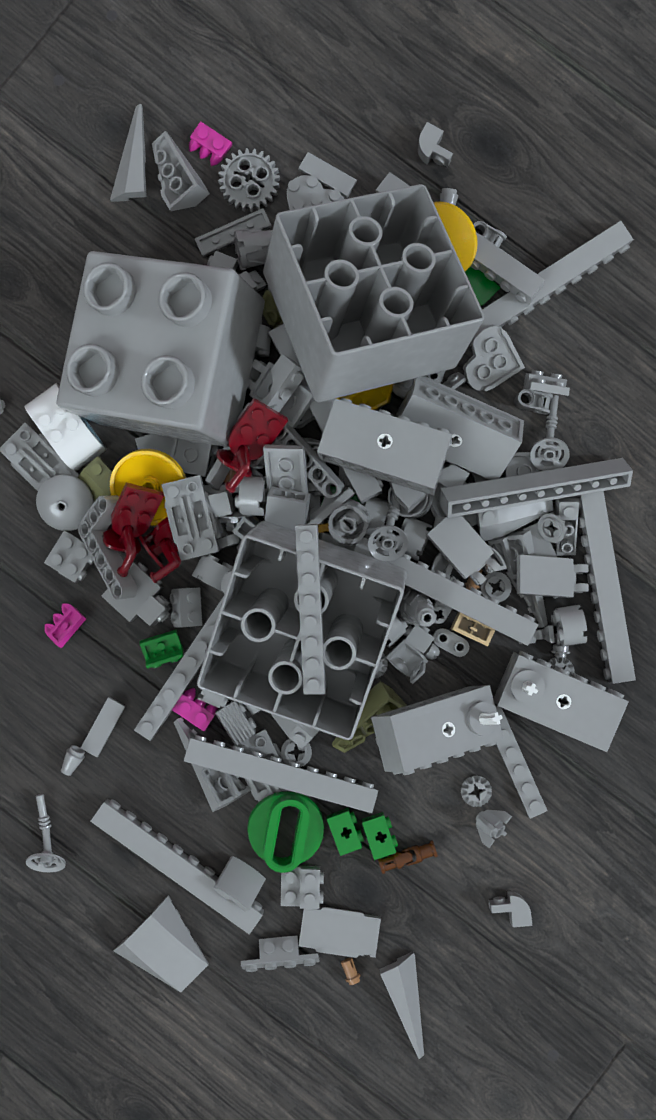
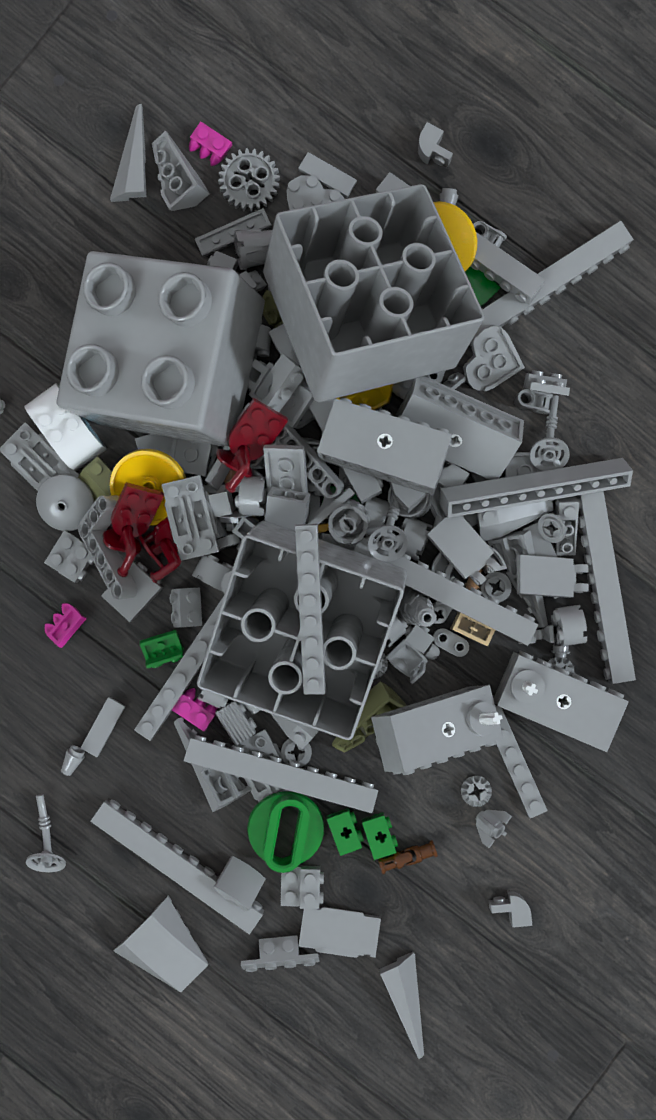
light grey brick [135,595,171,626] -> none
medium nougat pin [341,957,360,985] -> none

